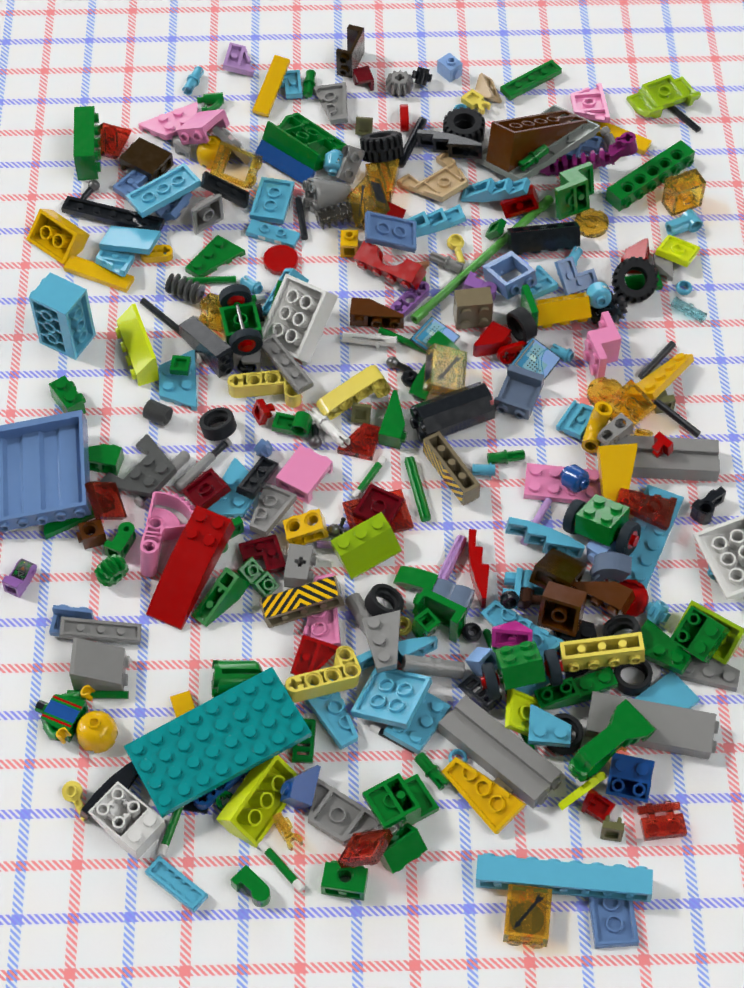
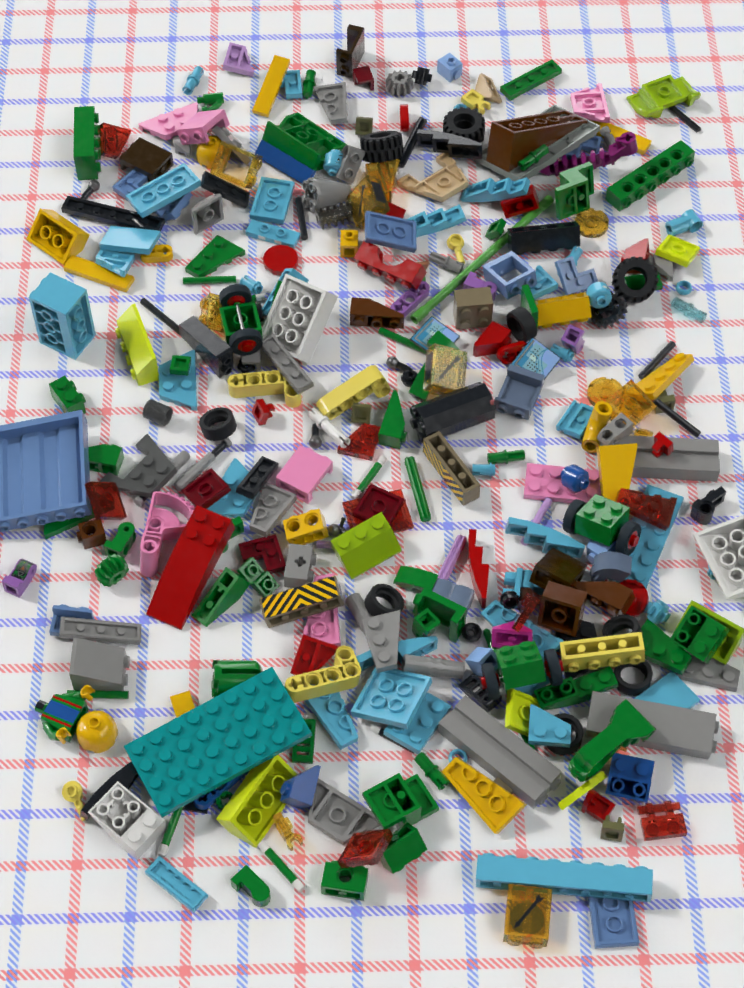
dark grey piece [165,273,206,304] -> none
medium blue plate [253,438,273,457] -> none
green plate [272,411,313,438] -> none
white pin [342,331,397,348] -> none
light yellow plate [399,616,412,636] -> none
bright pink bracket [583,311,622,382] -> none
clear yellow brick [661,168,706,217] -> none
none -> clear red wing [512,590,540,632]
none -> medium lavender leg [561,324,585,354]

